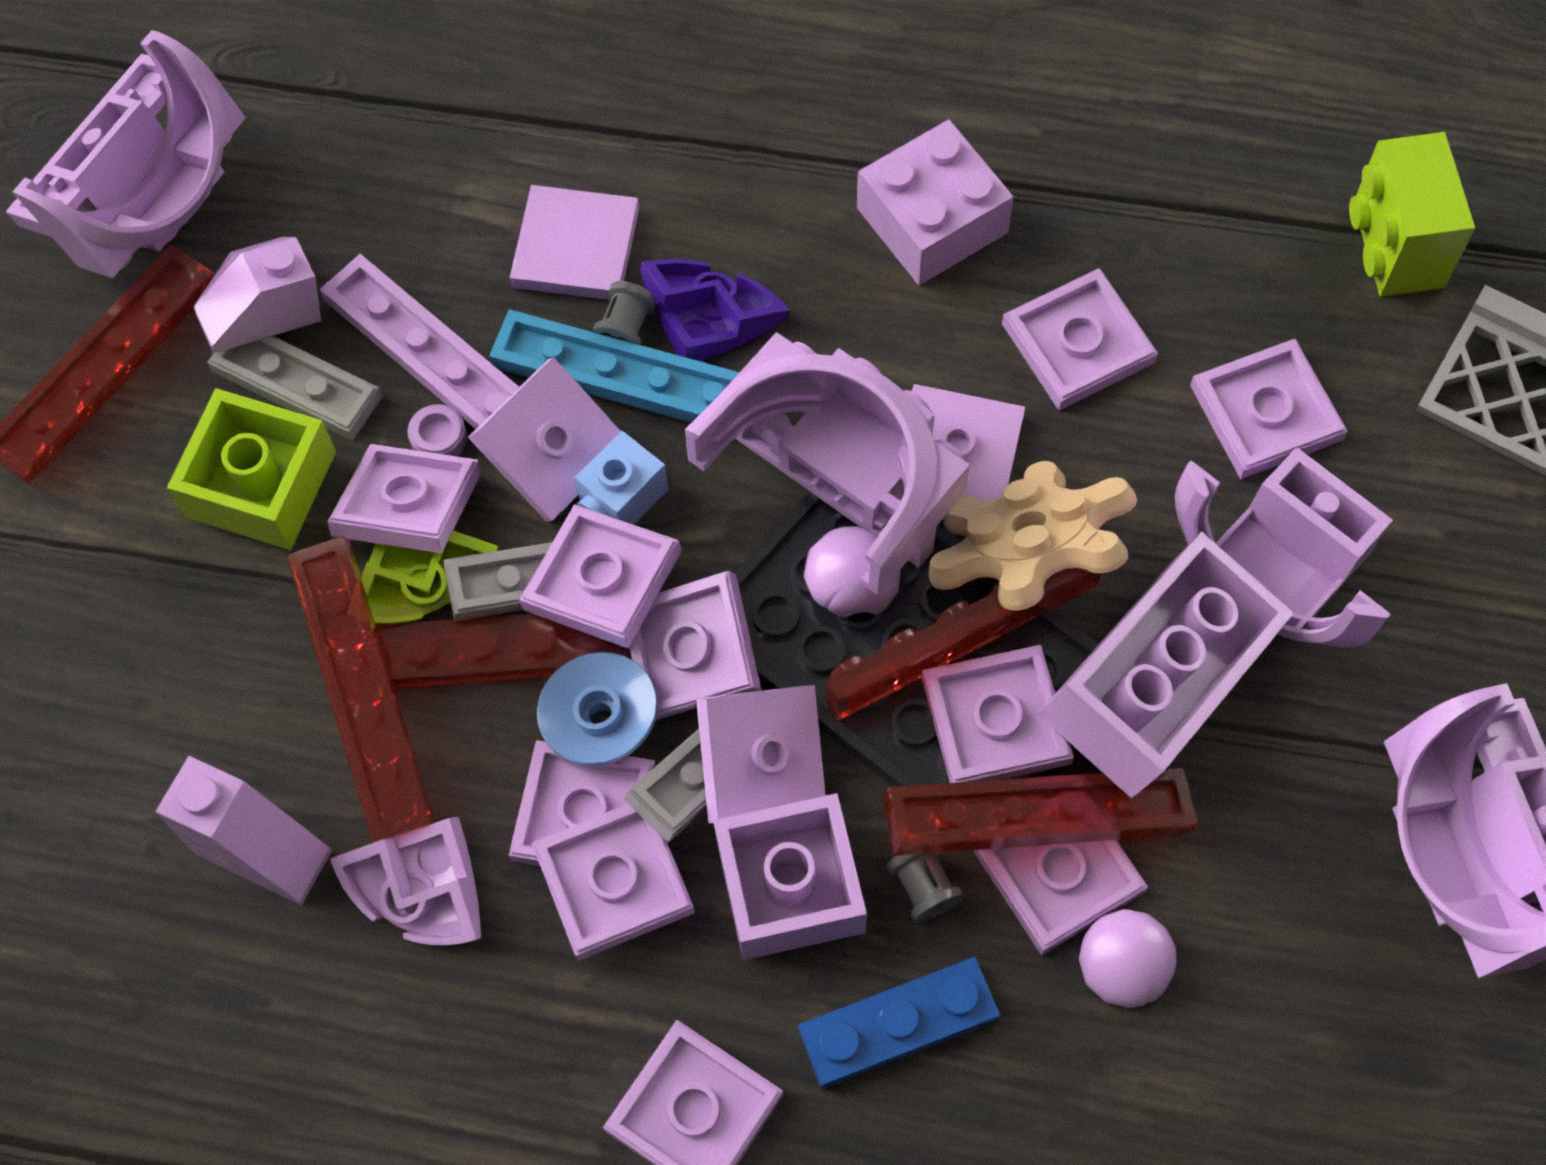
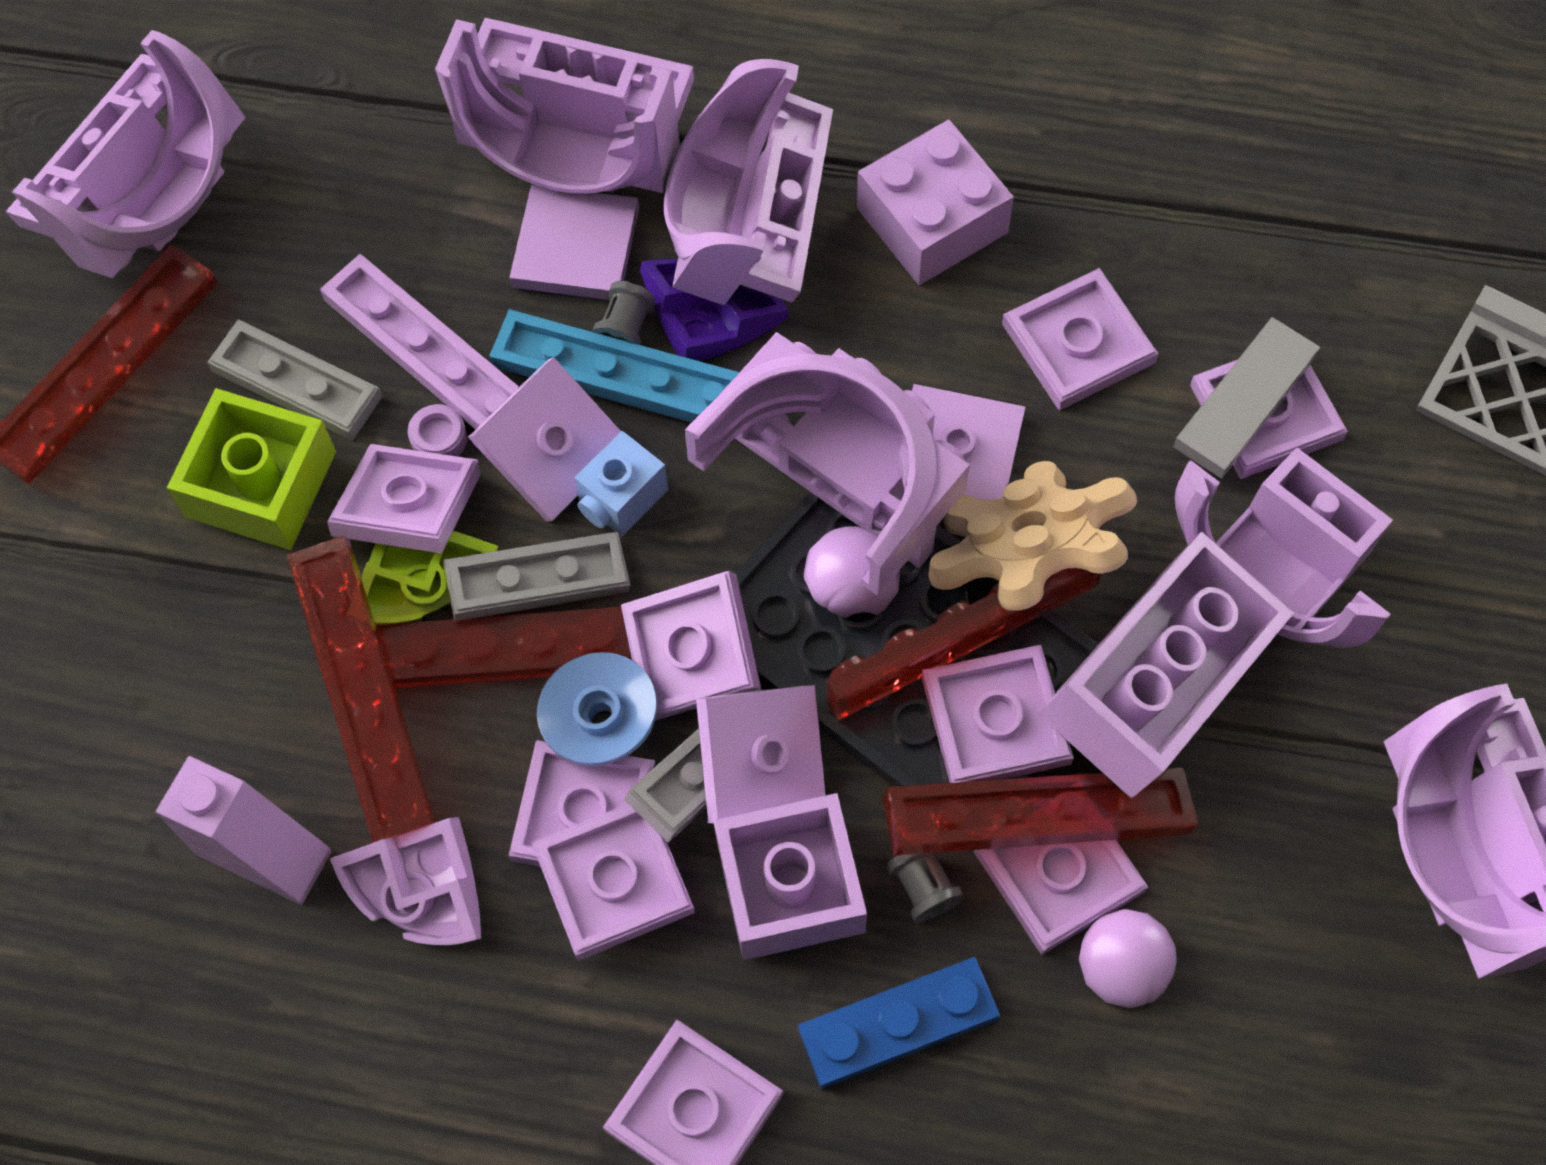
lavender slope [194,237,321,354] -> none
lavender tile [519,504,682,649] -> none
lime brick [1349,132,1475,297] -> none
none -> lavender piece [435,18,694,194]
none -> lavender piece [664,59,833,305]
none -> light grey tile [1173,317,1320,479]

